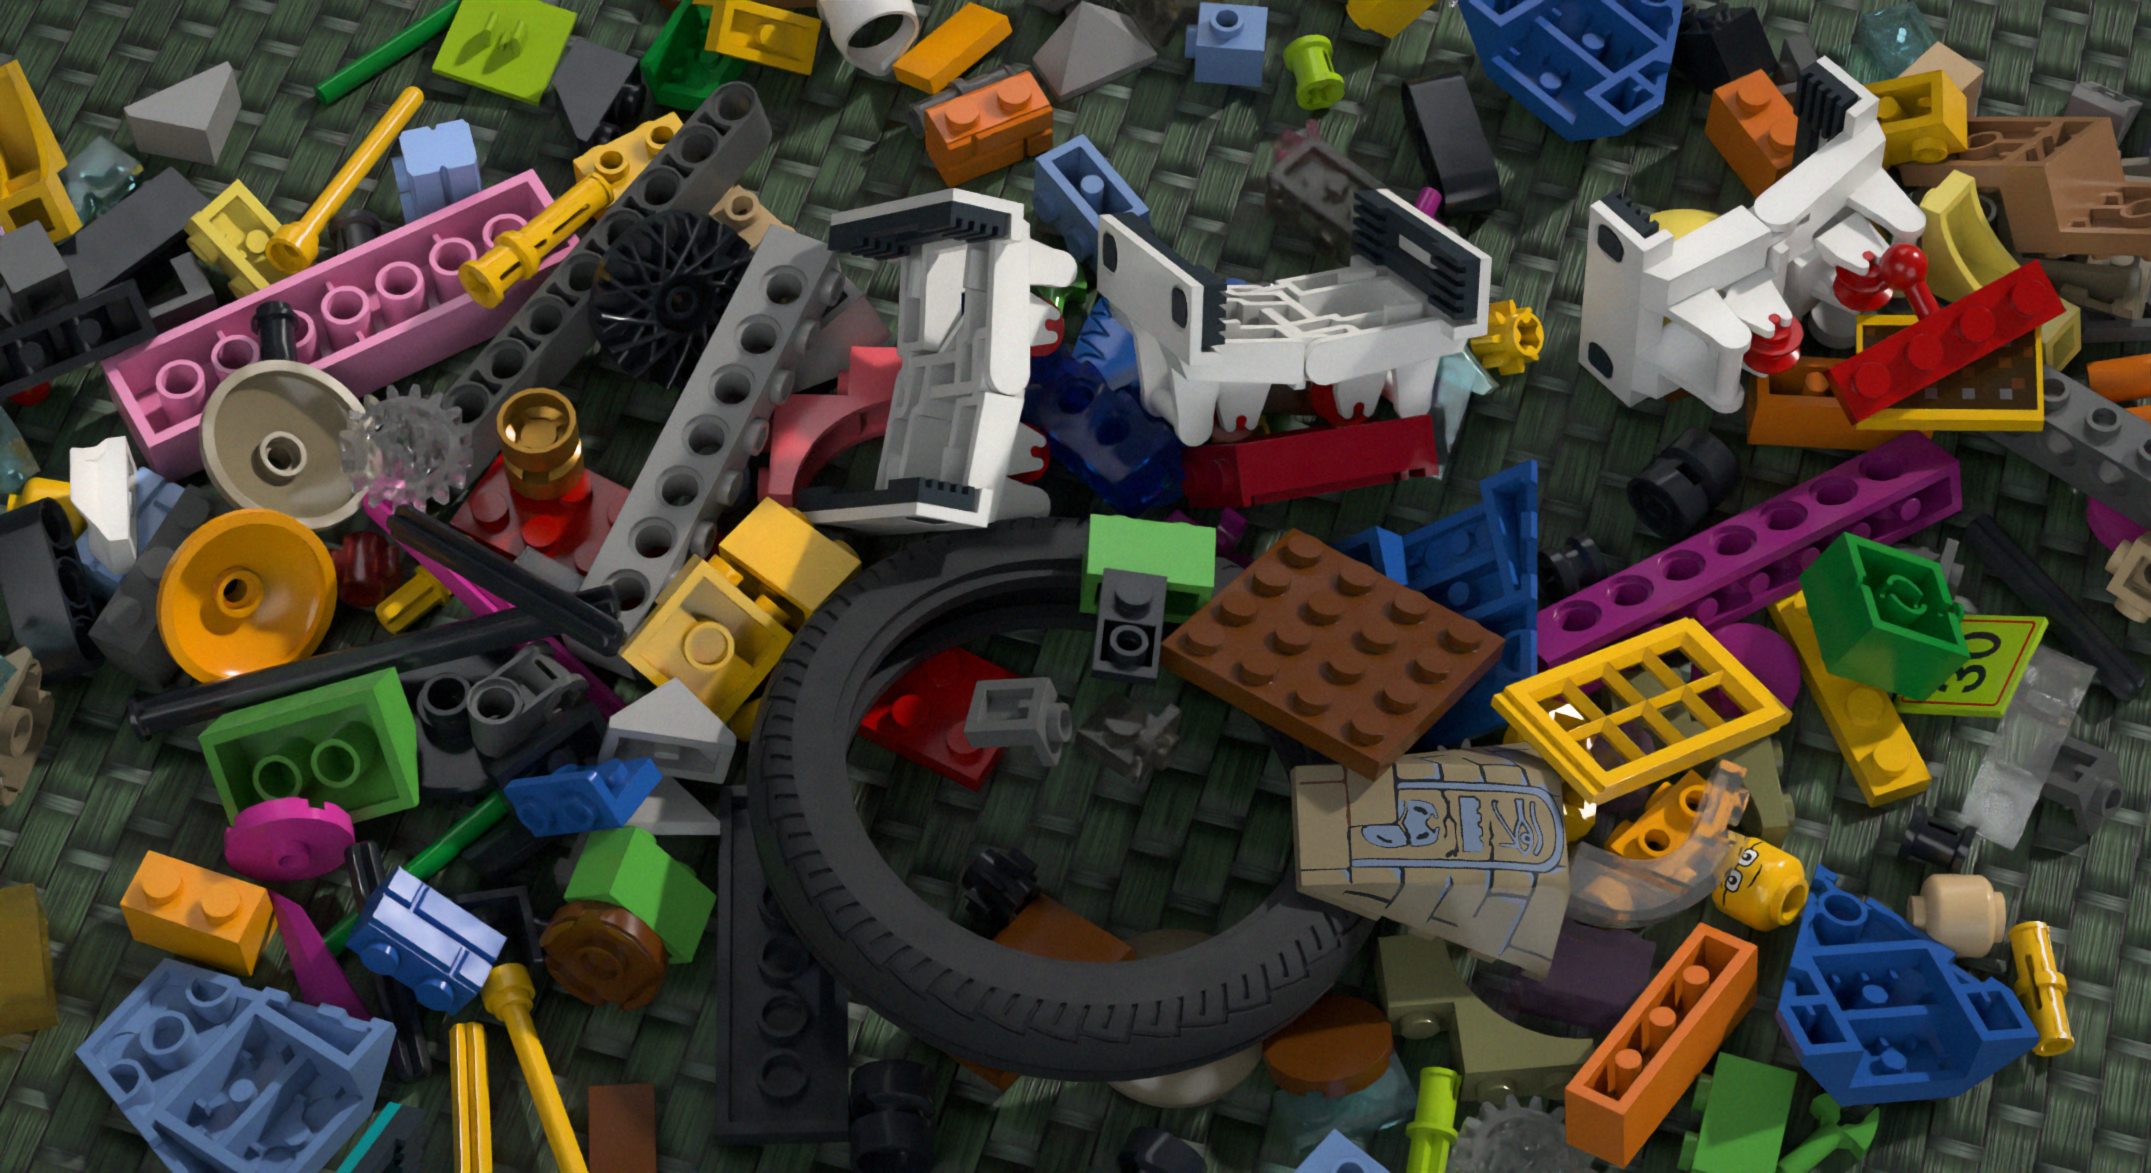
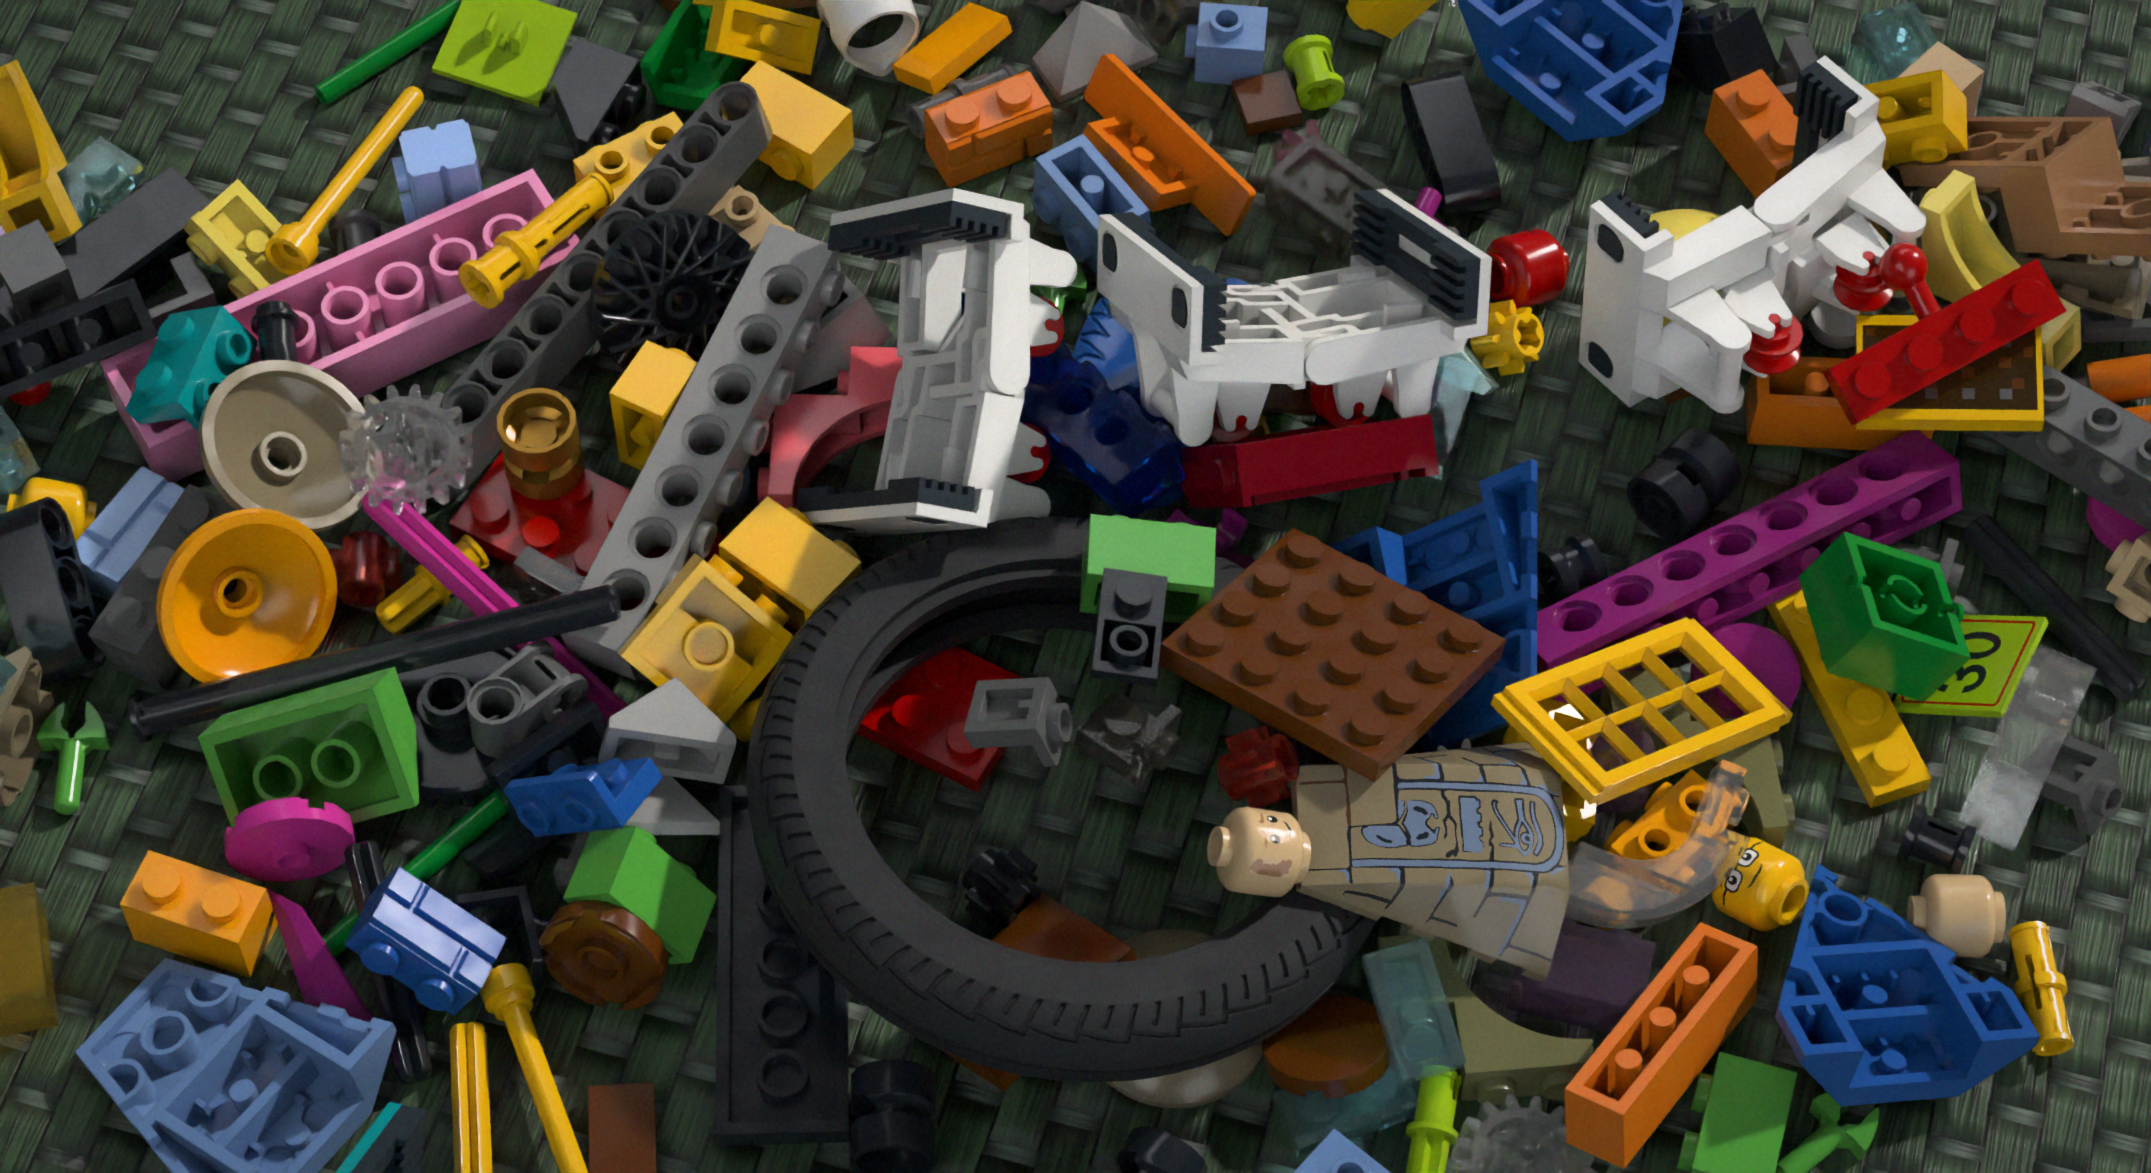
white slope [70,436,139,575] -> none
light grey slope [123,61,242,166] -> none
black axle [386,504,628,657] -> none
none -> bright green bar [37,701,111,815]
none -> teal bracket [125,305,258,431]
none -> yellow brick [609,340,698,471]
none -> yellow brick [740,59,854,191]
none -> orange bracket [1083,53,1256,236]
none -> tan head [1207,807,1311,897]
none -> clear red gear [1218,725,1300,809]
none -> reddish brown tile [1231,70,1302,136]
none -> clear light blue plate [1361,937,1466,1086]
none -> red head [1486,229,1570,309]

